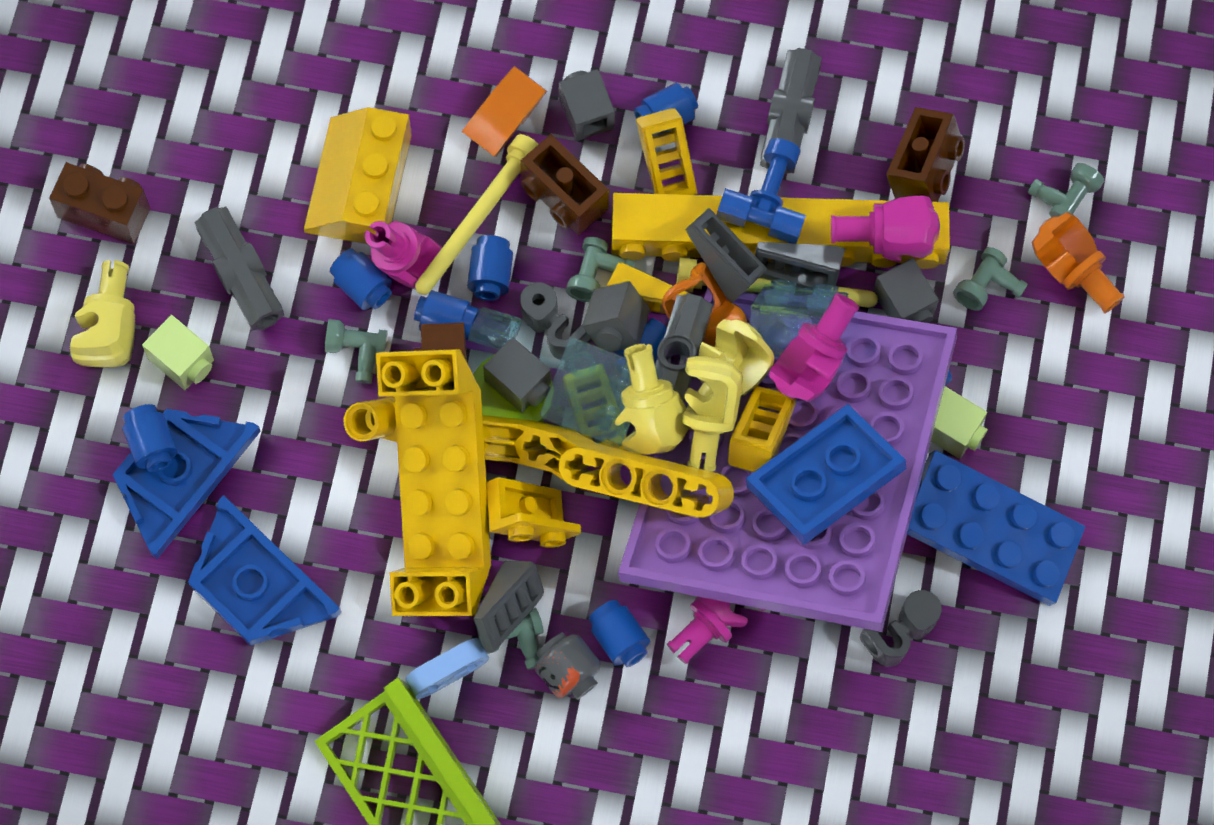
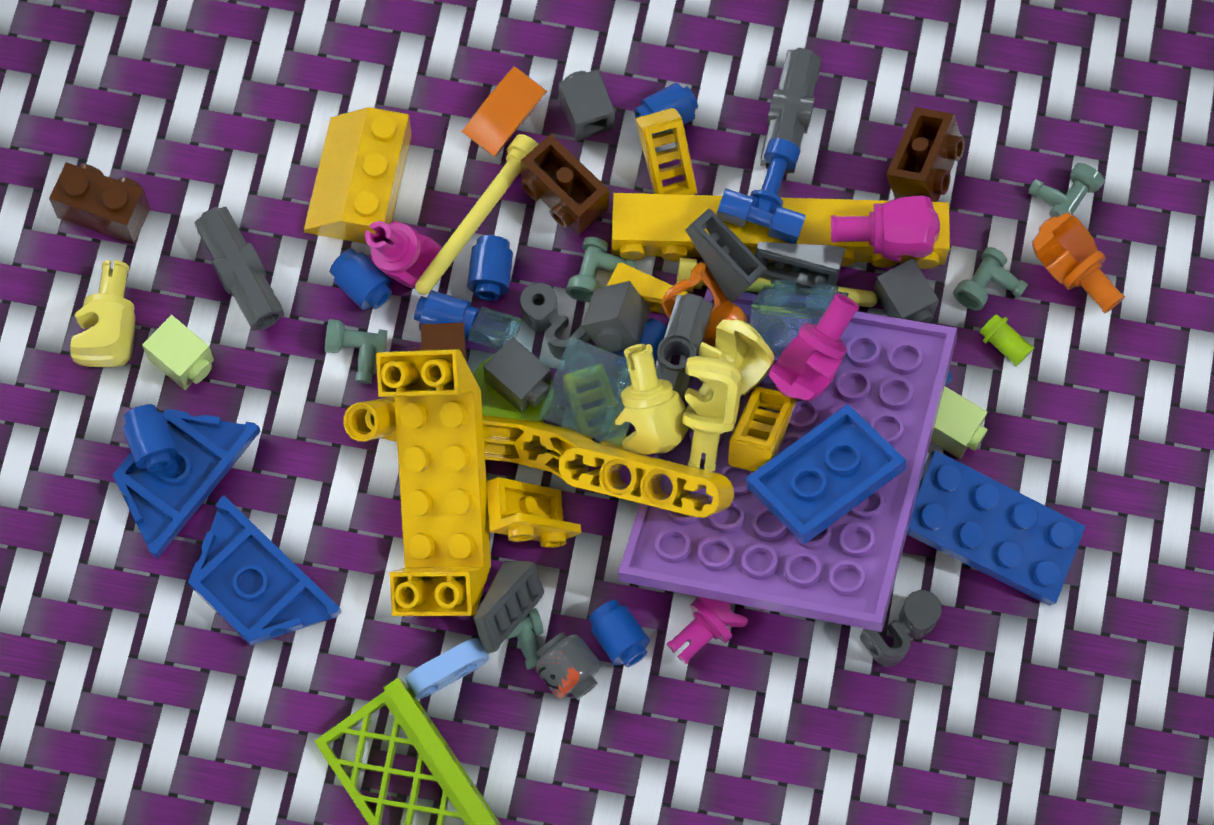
none -> lime pin [979,314,1035,367]

